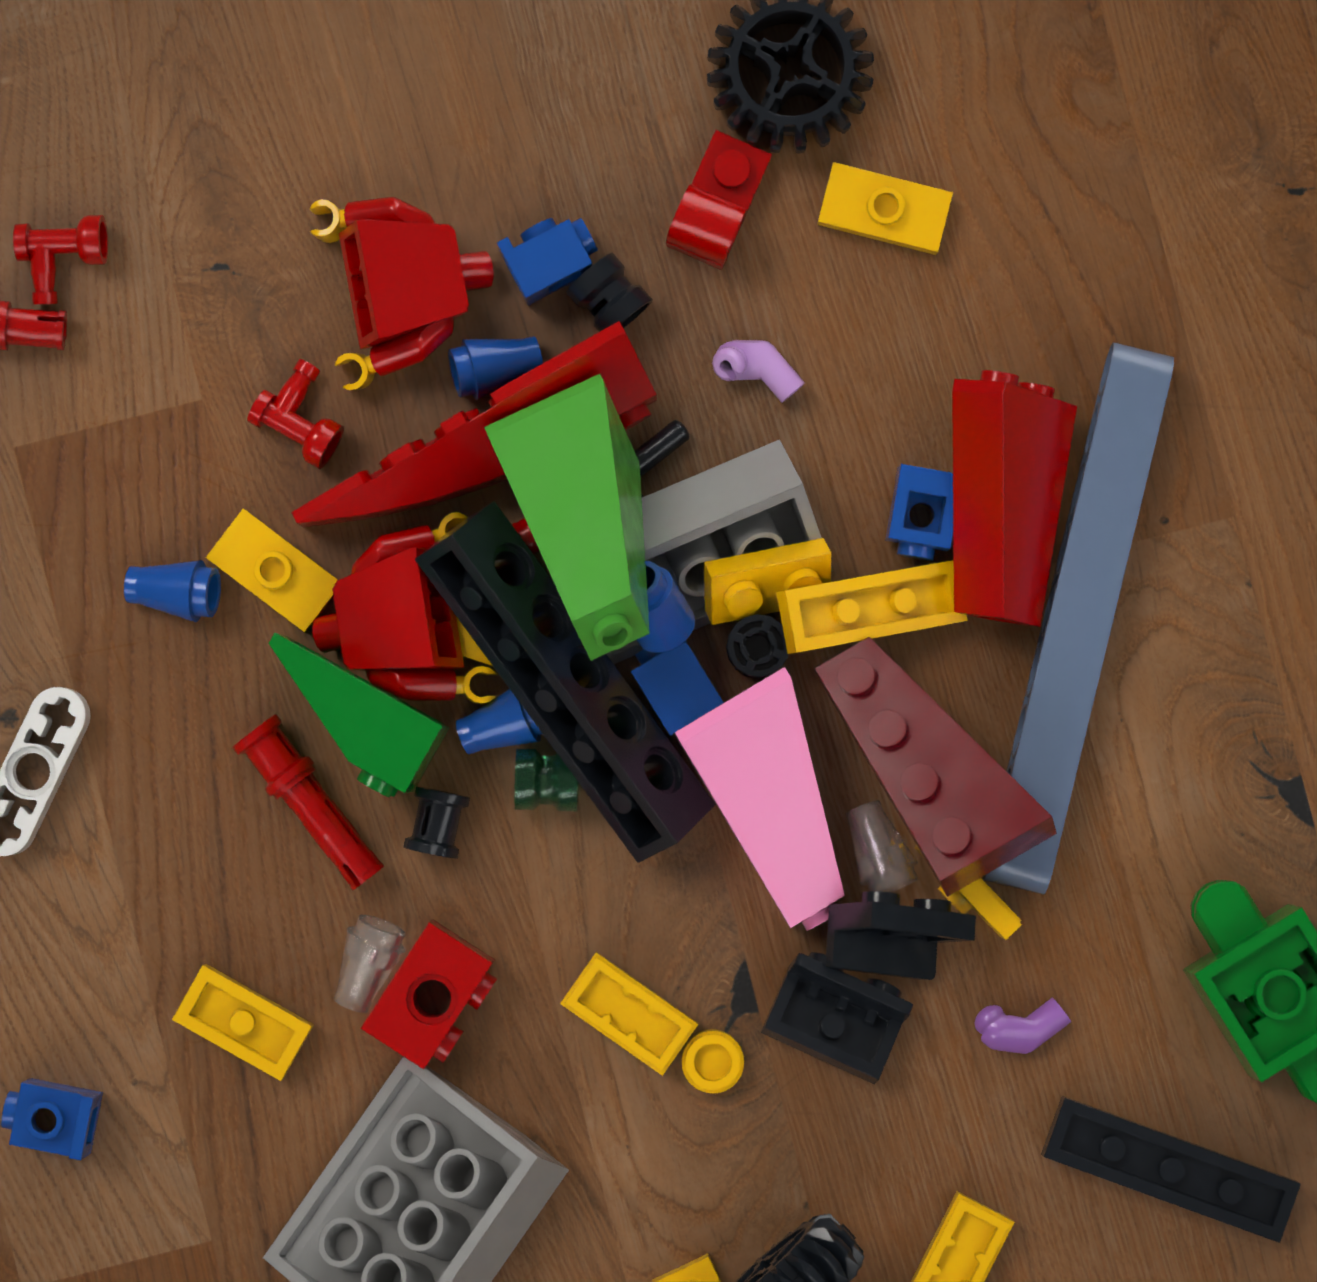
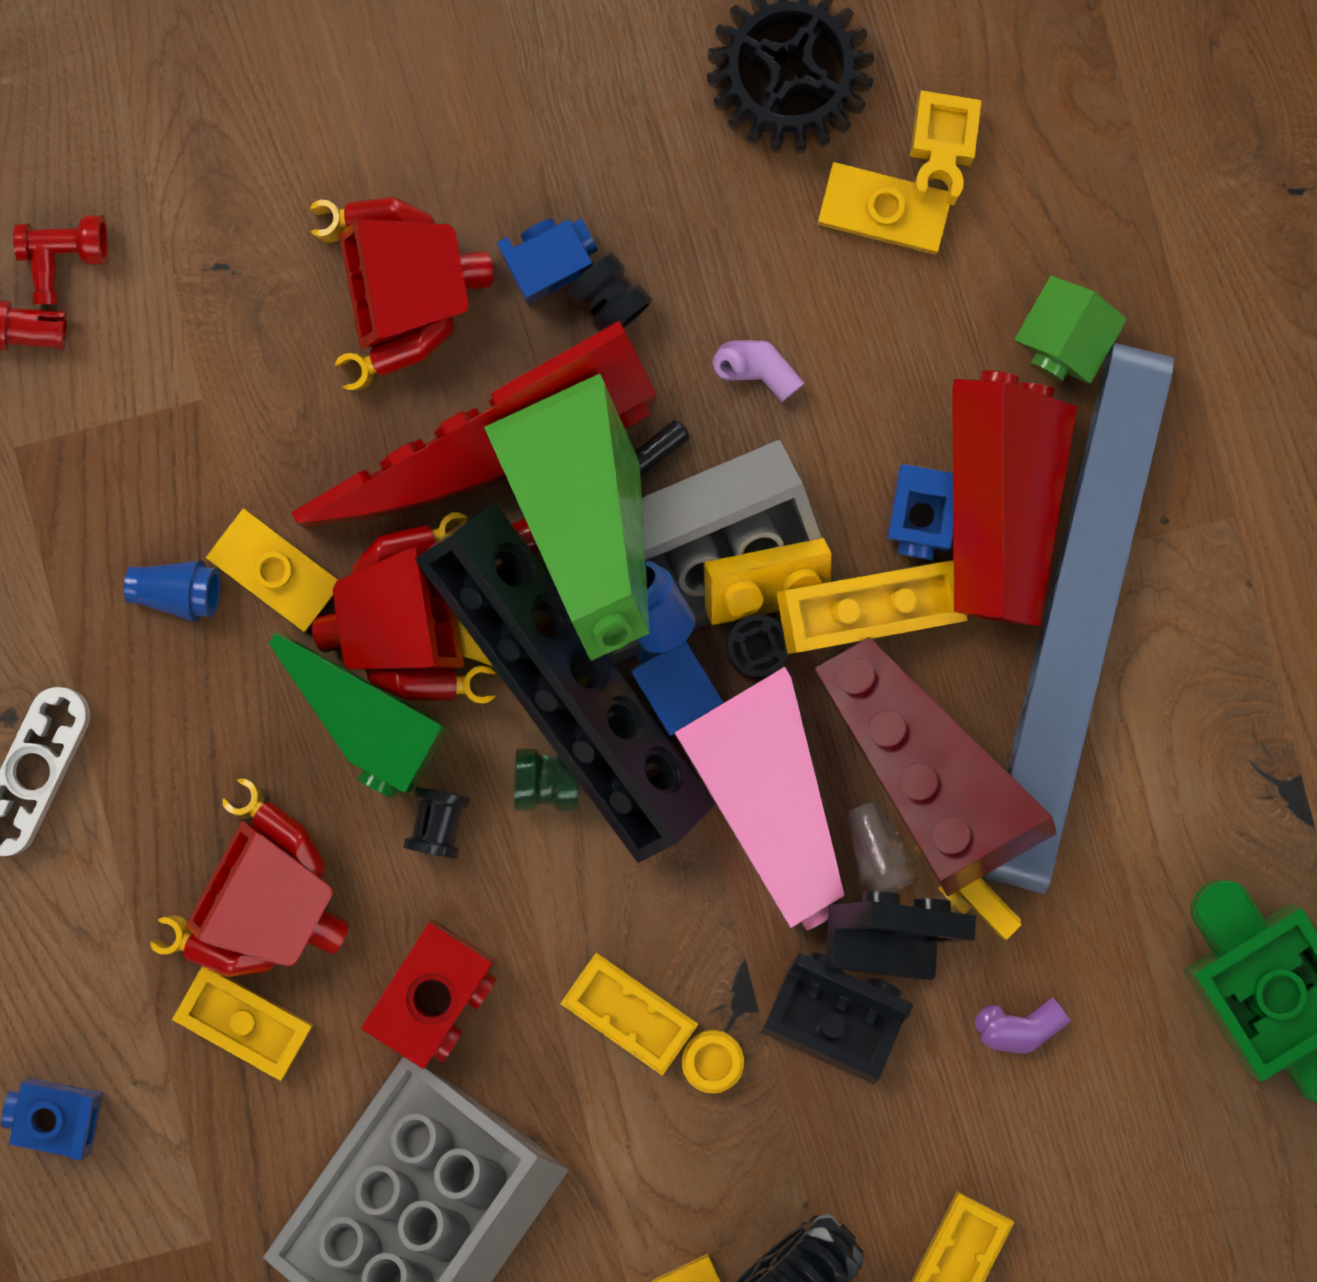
red pin [232,714,384,891] -> none
red piece [247,359,344,469] -> none
clear cone [333,915,406,1013] -> none
blue cone [448,336,543,400] -> none
blue cone [456,689,542,755] -> none
red plate [666,129,772,270] -> none
black plate [1041,1096,1301,1243] -> none
none -> red torso [150,779,349,977]
none -> yellow plate [910,90,982,205]
none -> bright green brick [1014,276,1127,384]

